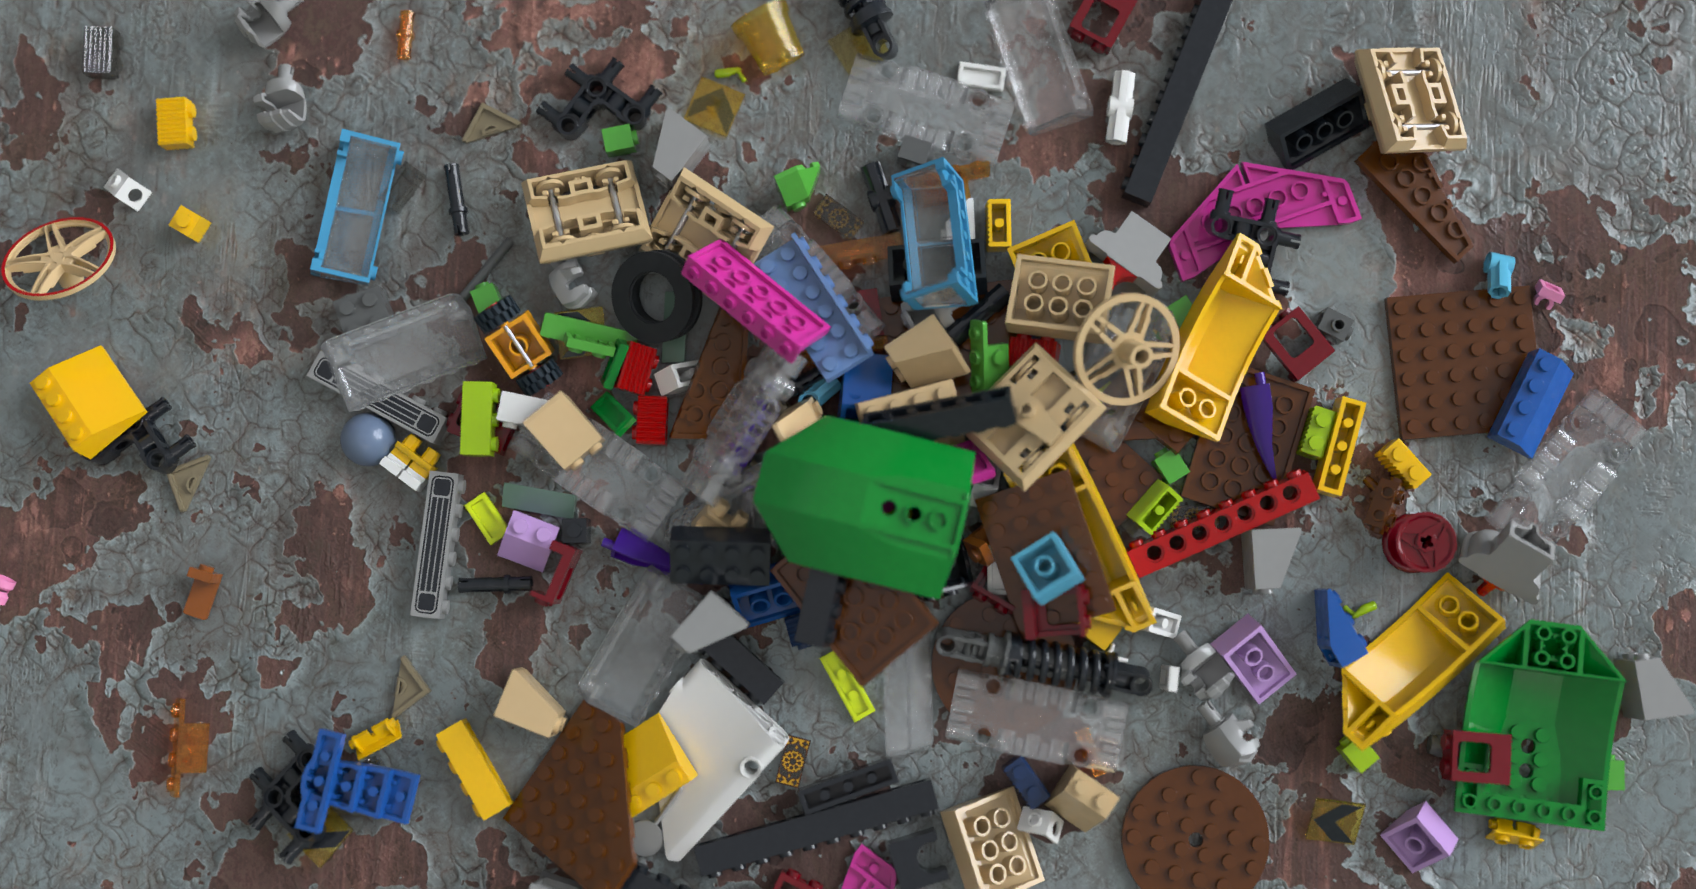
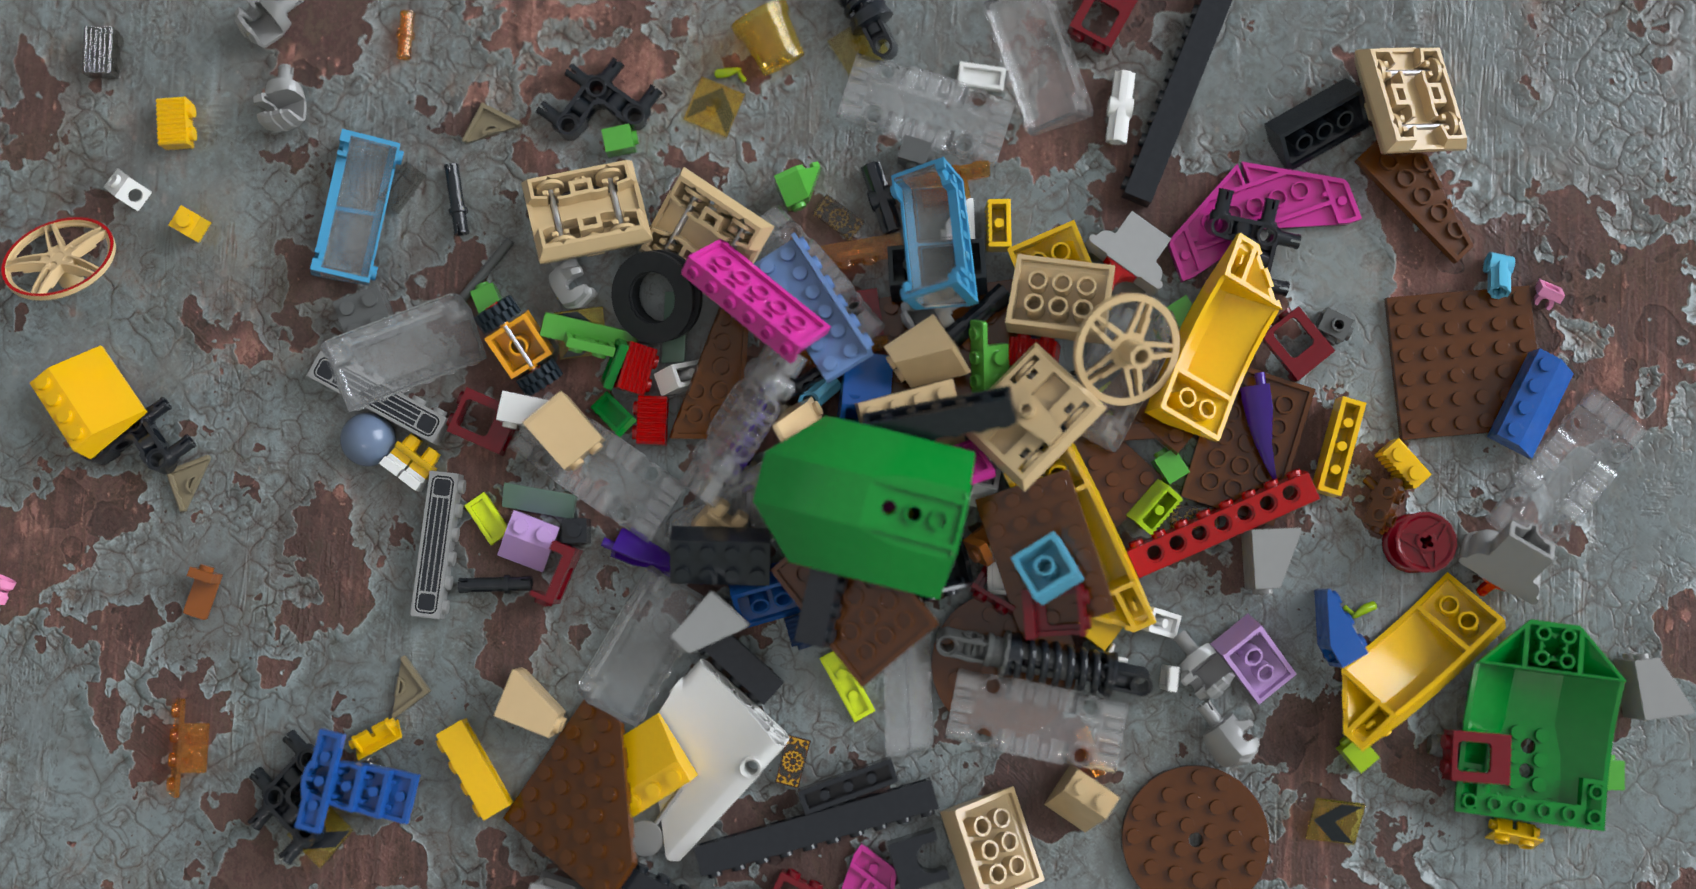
lime brick [460,381,501,457] -> none
light grey slope [653,107,711,191] -> none
dark blue brick [1001,753,1051,809] -> none
white bracket [1017,806,1064,844] -> none
lime brick [1296,406,1337,460] -> none
lavender slope [1380,801,1458,873] -> none

